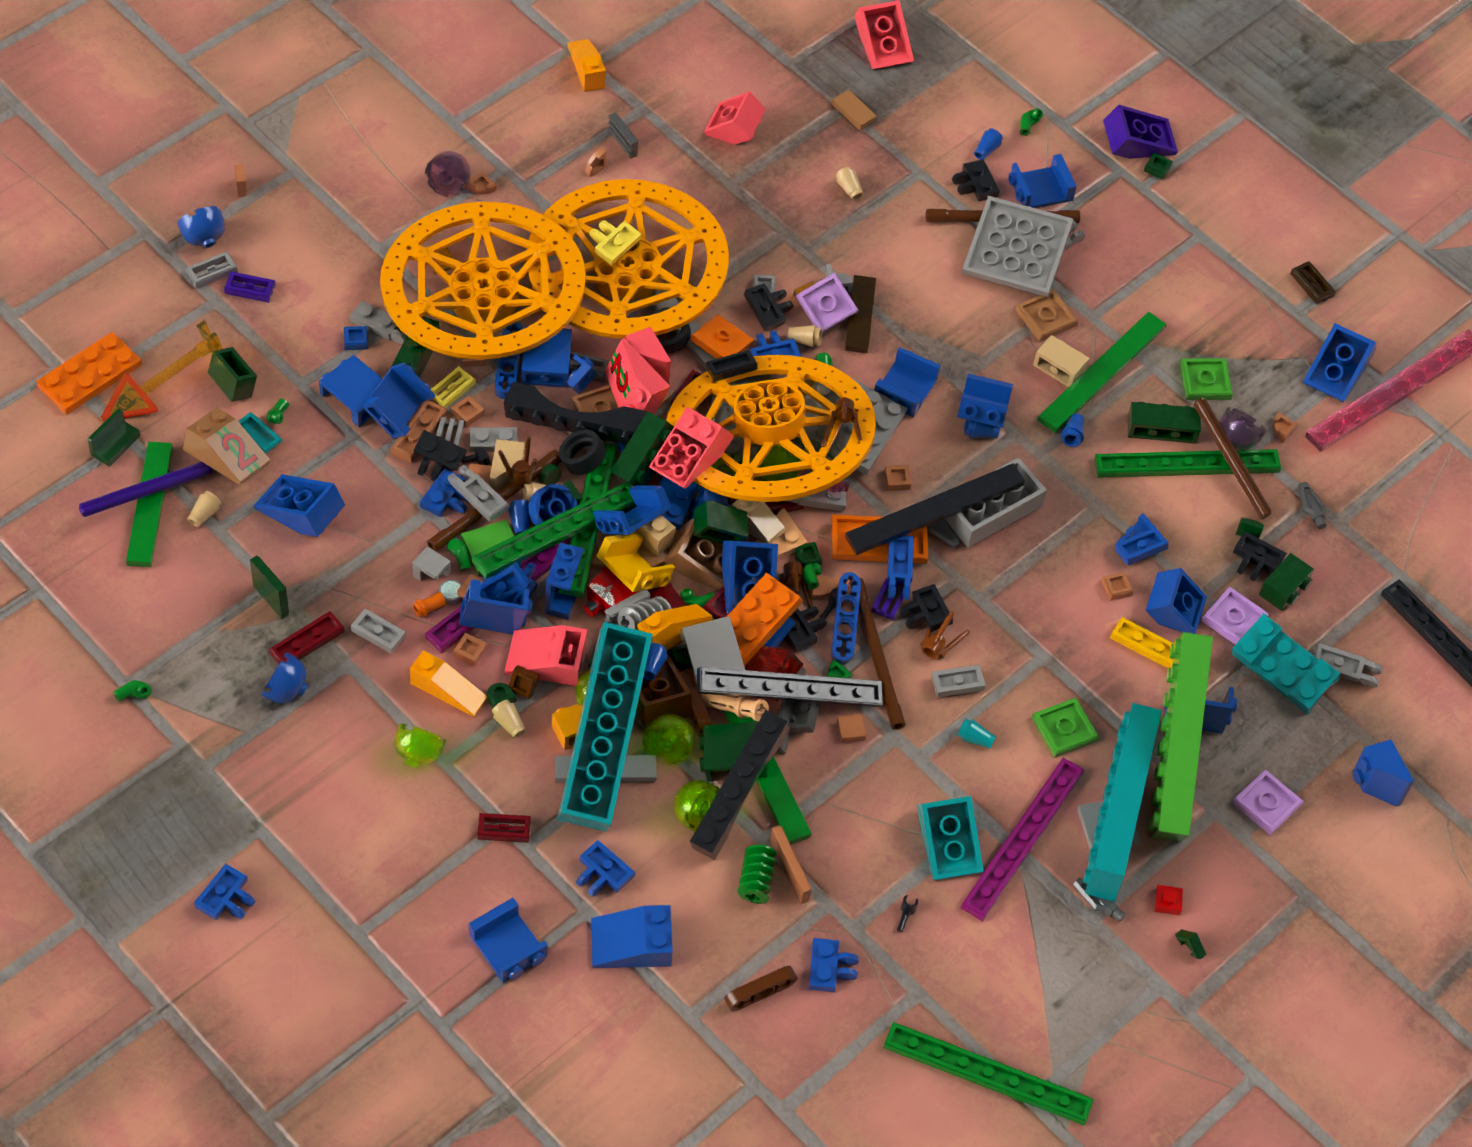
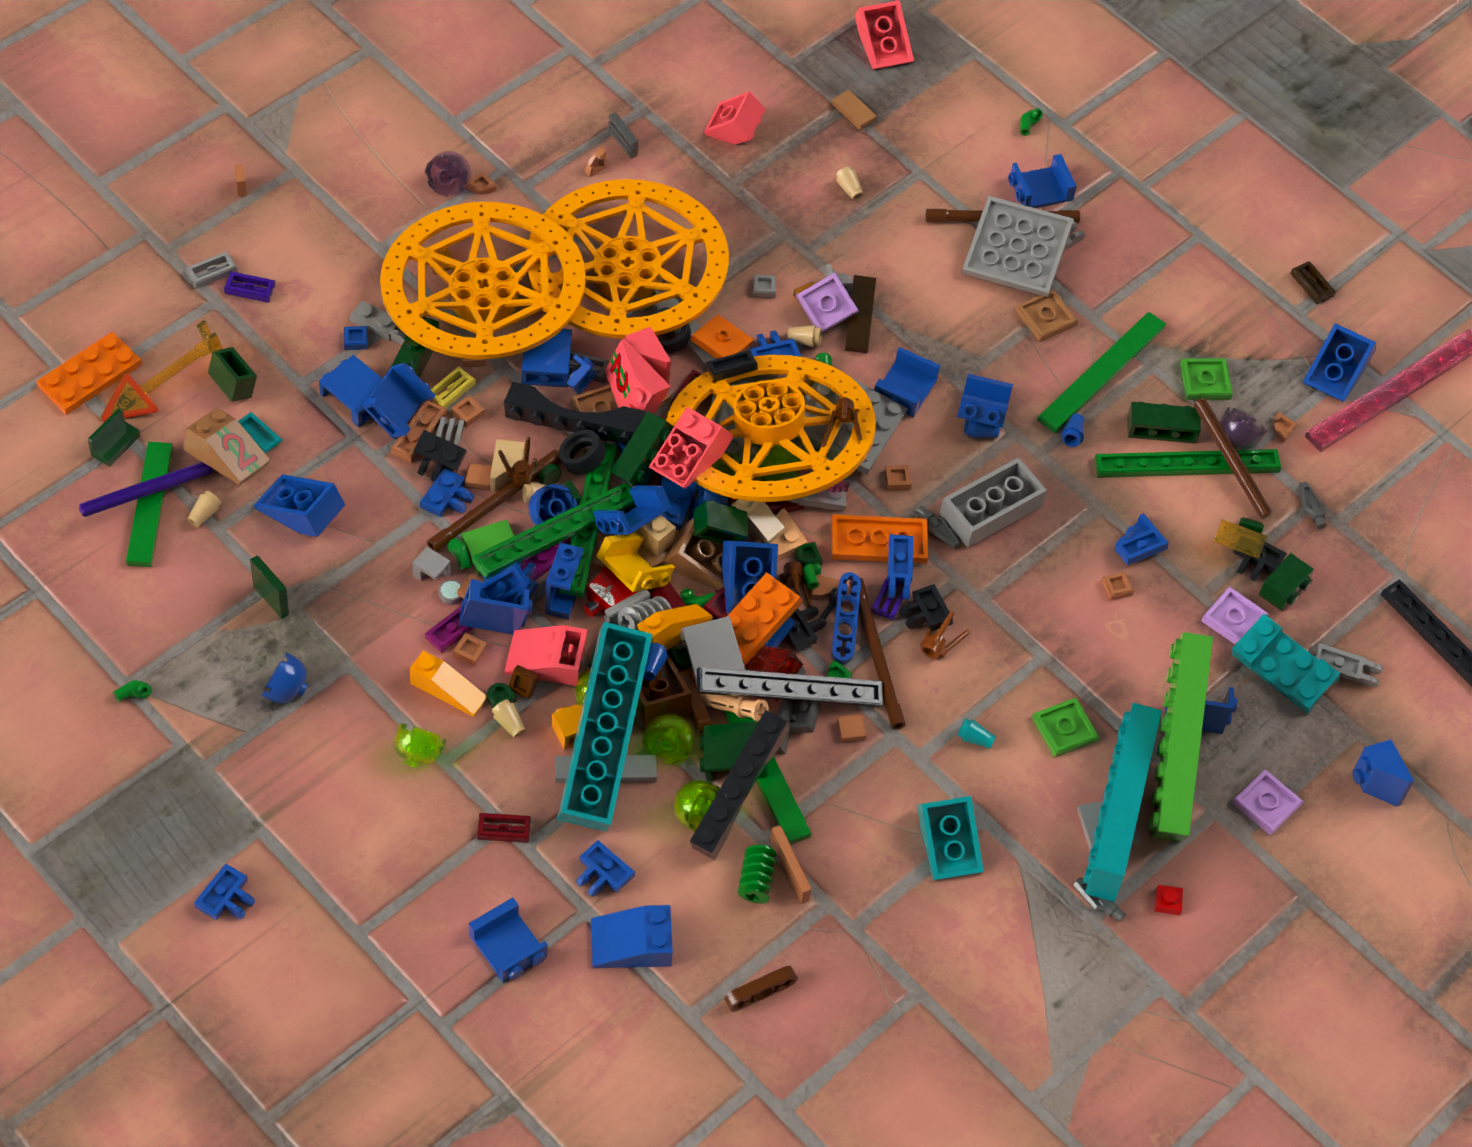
blue cylinder [177,206,225,248] -> none
green arm [267,398,289,424] -> none
dark red tile [269,611,345,664] -> none
light grey plate [351,609,406,654] -> none
orange pin [413,592,446,617] -> none
light grey hinge [447,465,508,522] -> none
black hand [462,448,490,465] -> none
light grey plate [470,427,517,452] -> none
blue beam [495,322,524,399] -> none
blue cone [508,500,530,535] -> none
light orange slope [568,39,606,92] -> none
light yellow hinge [589,220,642,266] -> none
black hinge [743,283,794,331] -> none
blue hinge [809,938,859,992] -> none
black tile [845,463,1025,556] -> none
green tile [883,1022,1094,1126] -> none
black hand [897,895,918,932] -> none
light grey plate [931,665,986,697] -> none
black hinge [952,159,1000,201] -> none
magenta tile [961,757,1085,922] -> none
blue cone [974,128,1003,160] -> none
tan brick [1033,335,1089,387] -> none
dark purple slope [1103,105,1178,159] -> none
yellow tile [1110,617,1174,668] -> none
dark green tile [1144,153,1173,180] -> none
blue slope [1146,568,1207,634] -> none
dark green tile [1175,929,1207,960] -> none
none -> clear yellow tile [1213,519,1267,558]

